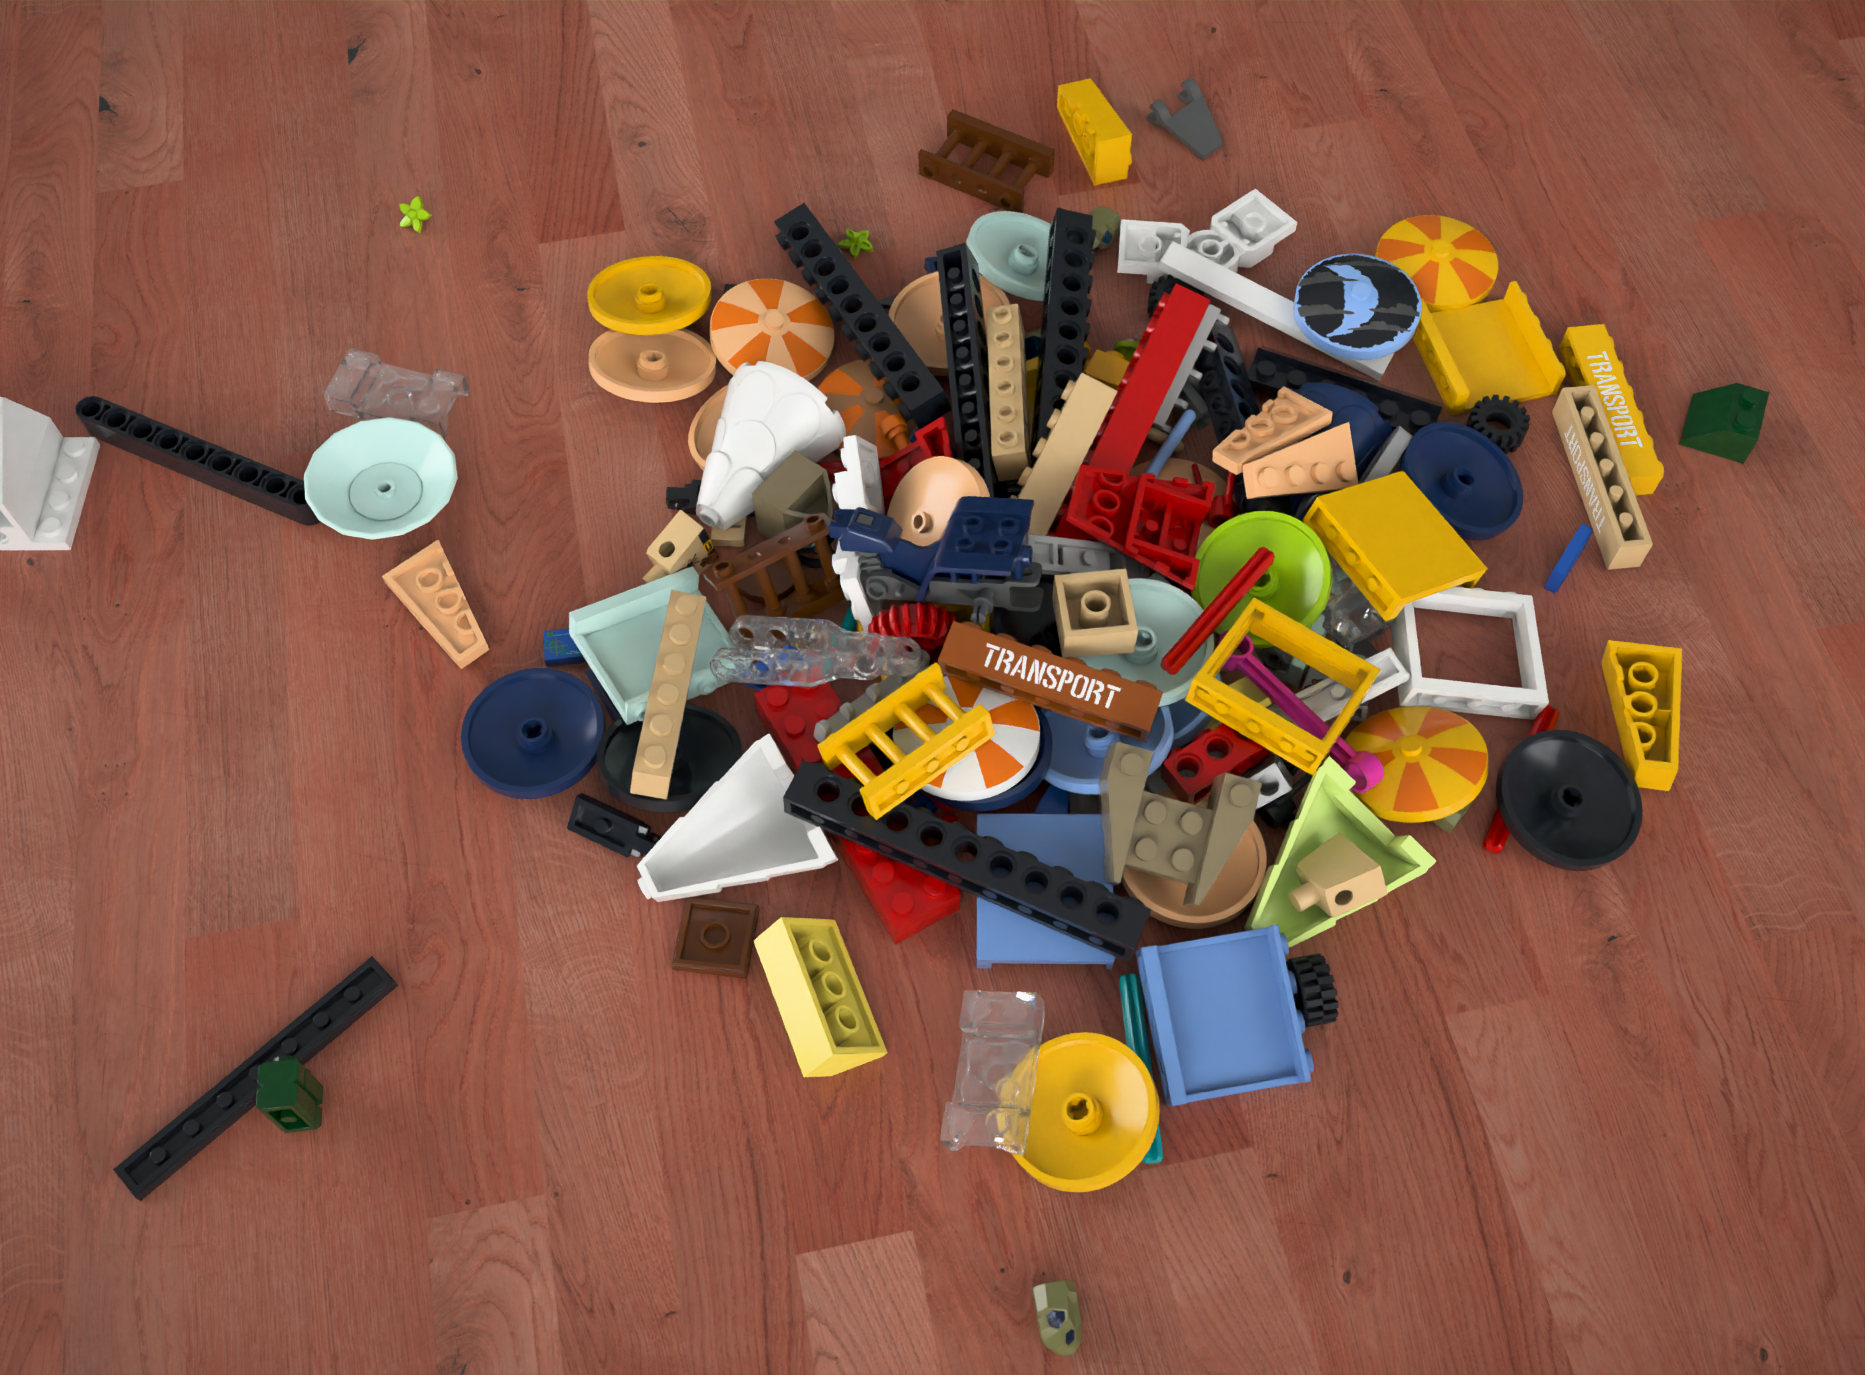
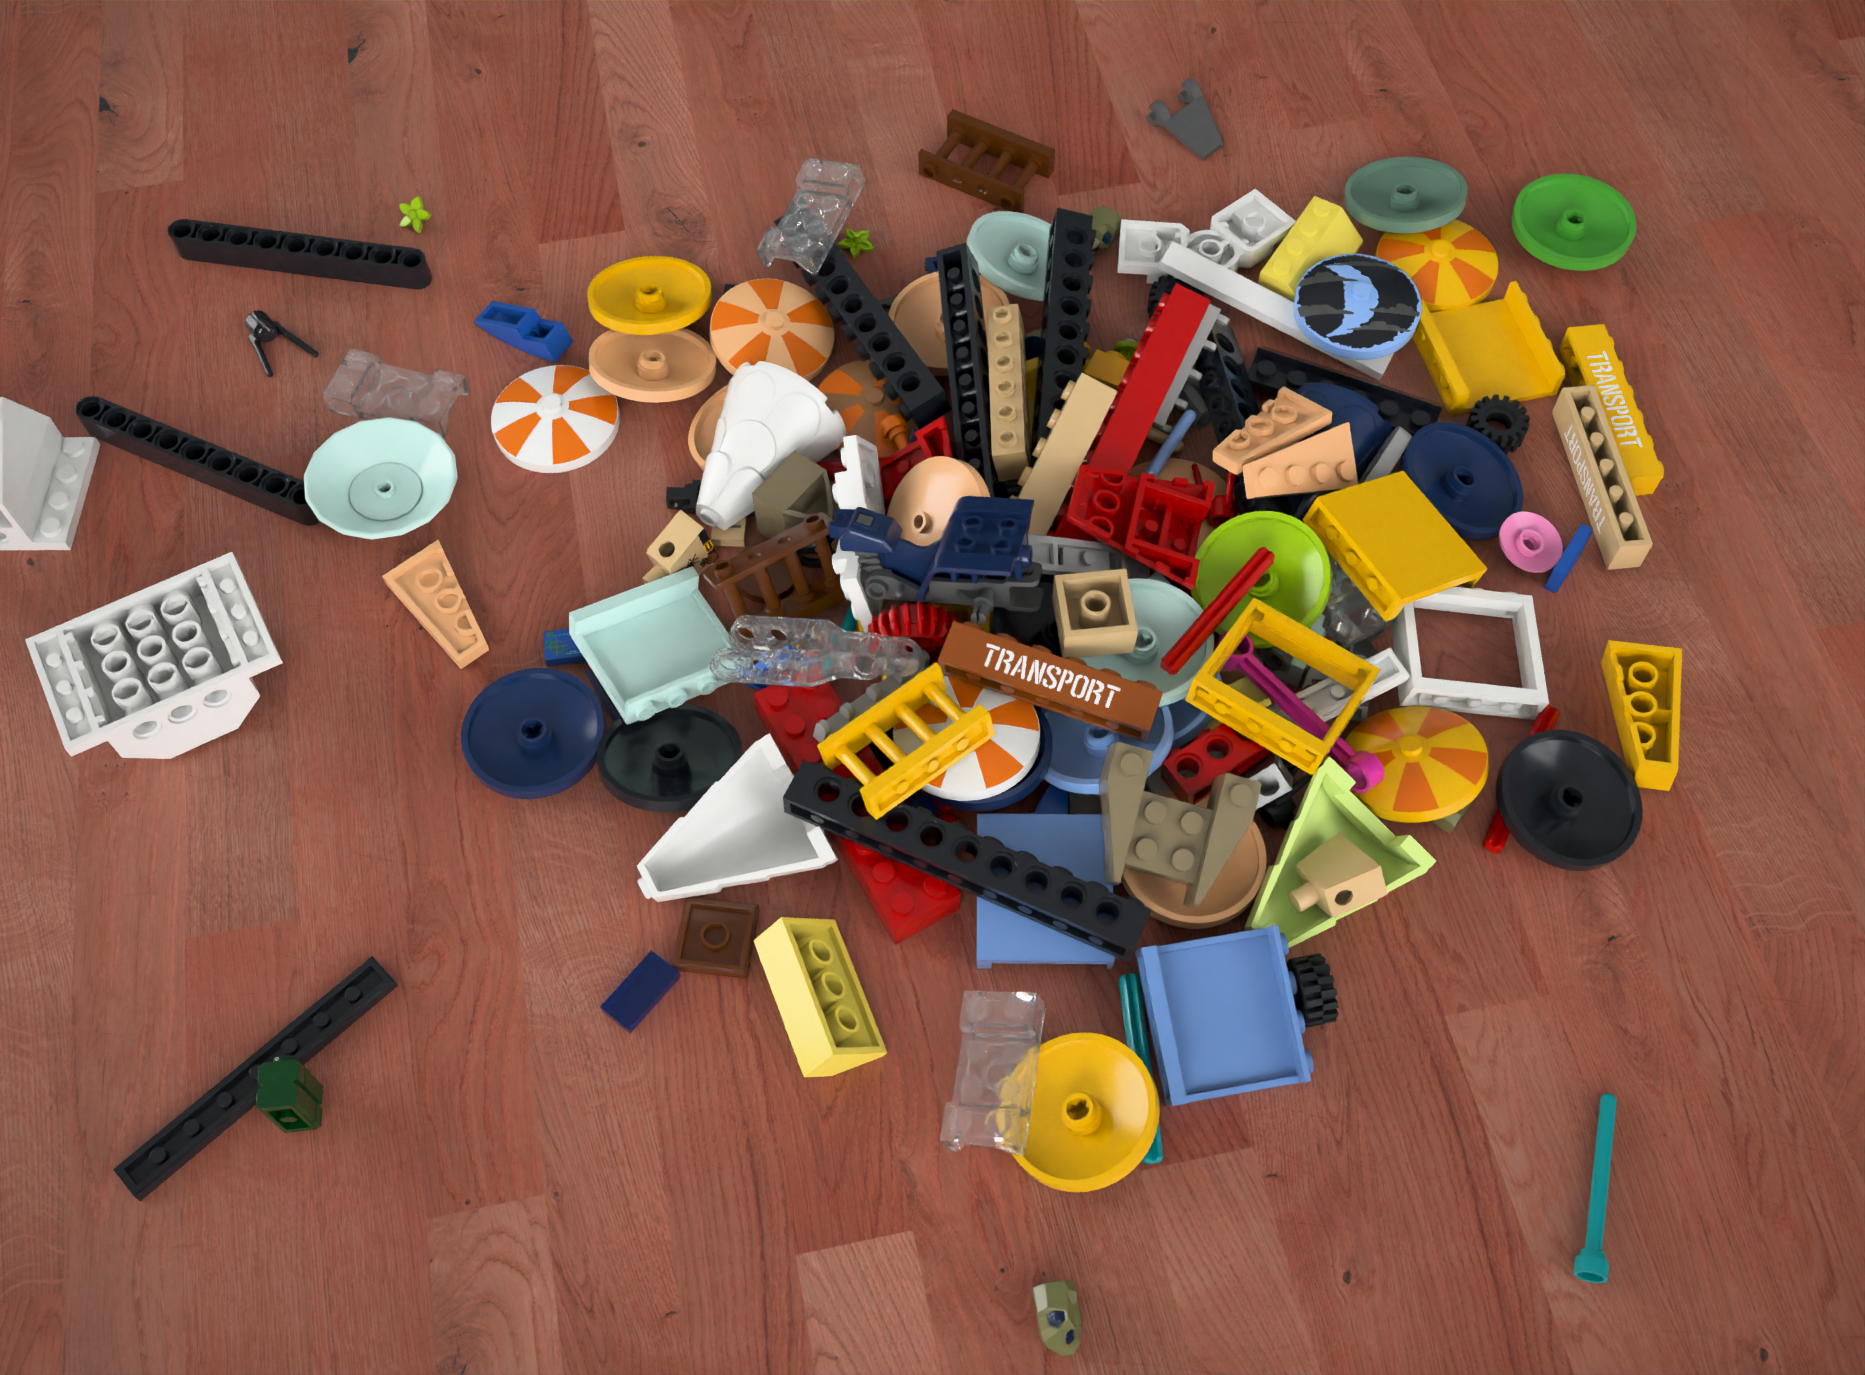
black hinge [567,793,662,858] -> none
tan brick [630,590,706,800] -> none
yellow wedge [1057,78,1132,186] -> none
dark green slope [1679,383,1769,464] -> none
none -> white wedge [25,552,283,759]
none -> black beam [167,219,432,289]
none -> black plant [245,310,319,377]
none -> blue slope [474,301,574,362]
none -> dish [491,365,620,473]
none -> clear blue tile [600,950,681,1034]
none -> clear piece [756,157,866,275]
none -> light yellow slope [1258,196,1363,302]
none -> sand green dish [1344,157,1468,233]
none -> bright pink dish [1499,512,1563,573]
none -> bright green dish [1511,174,1637,271]
none -> teal piece [1573,1093,1617,1283]

